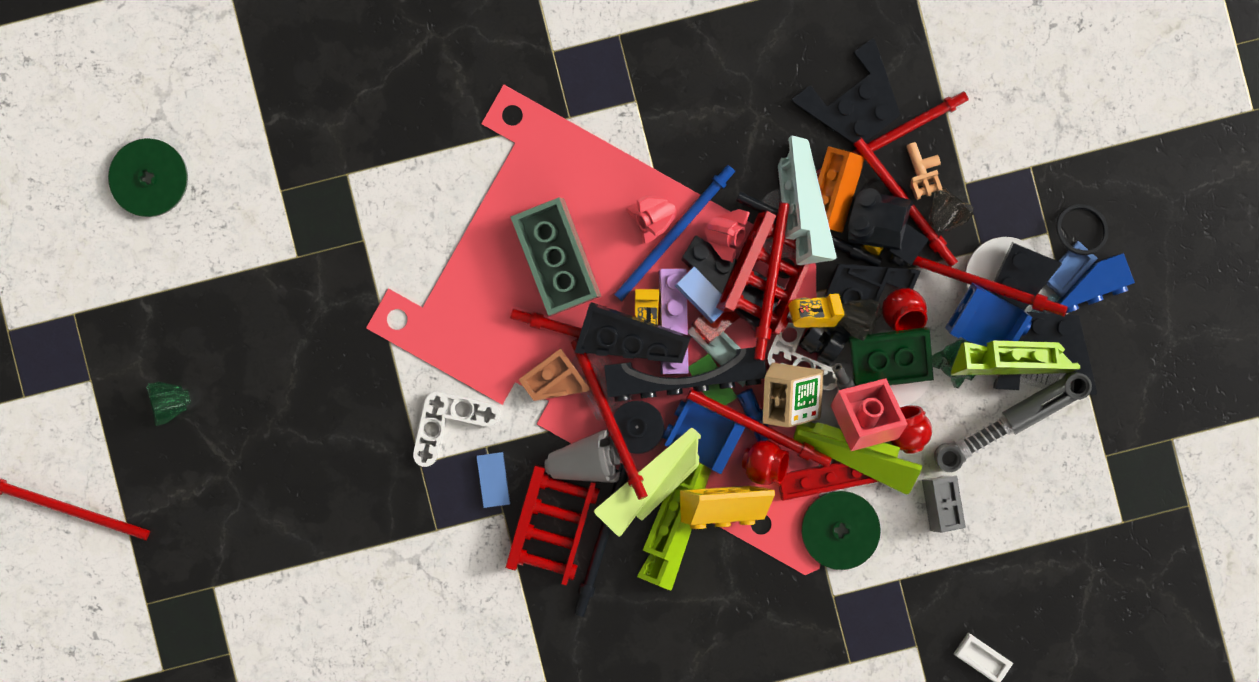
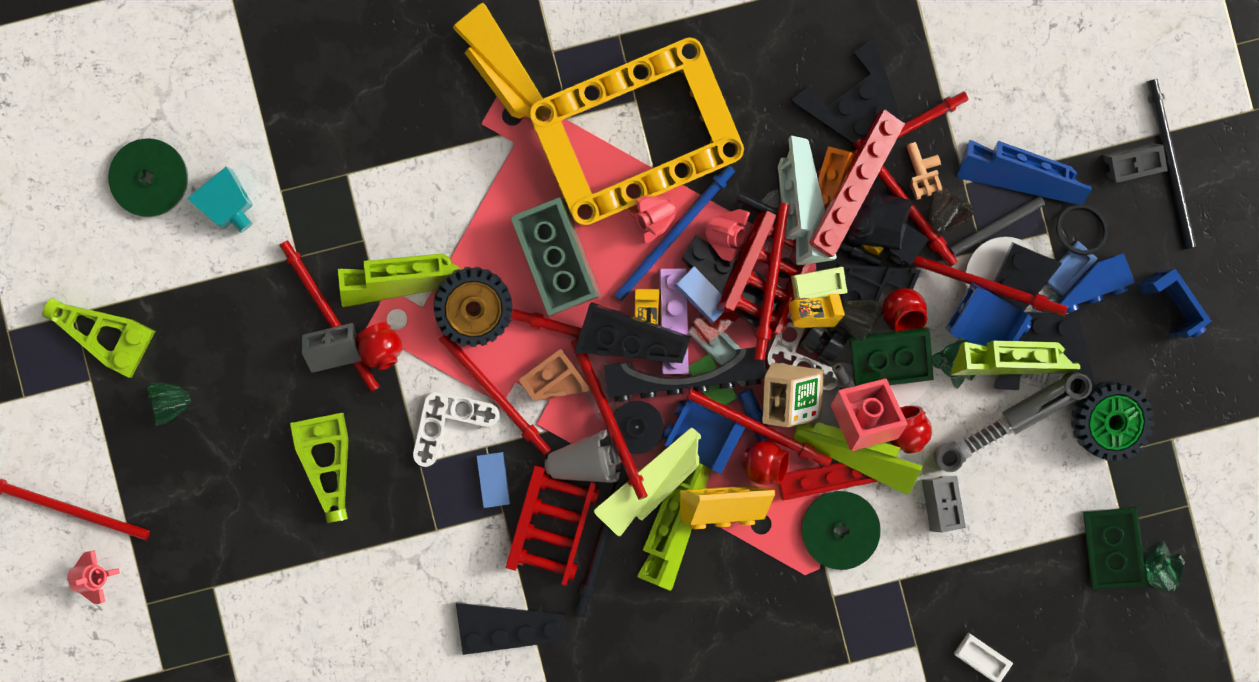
none -> lime plate [42,298,155,378]
none -> coral brick [67,550,120,604]
none -> teal torso [188,166,253,233]
none -> red bar [279,240,380,392]
none -> lime plate [290,413,348,523]
none -> dark grey hinge [302,323,362,373]
none -> lime wedge [338,253,462,307]
none -> red piece [356,322,403,370]
none -> wheel [434,266,512,347]
none -> red bar [439,335,551,456]
none -> yellow wedge [453,3,550,122]
none -> black wing [456,602,567,655]
none -> yellow beam [529,38,744,225]
none -> yellowish green tile [791,267,847,299]
none -> plate [809,109,905,258]
none -> dark grey bar [949,196,1045,256]
none -> blue wedge [957,140,1092,205]
none -> wheel [1071,381,1154,461]
none -> dark green tile [1083,506,1147,590]
none -> dark grey hinge [1103,143,1167,183]
none -> blue panel [1138,268,1212,339]
none -> clear green brick [1144,541,1185,592]
none -> black bar [1147,79,1196,249]

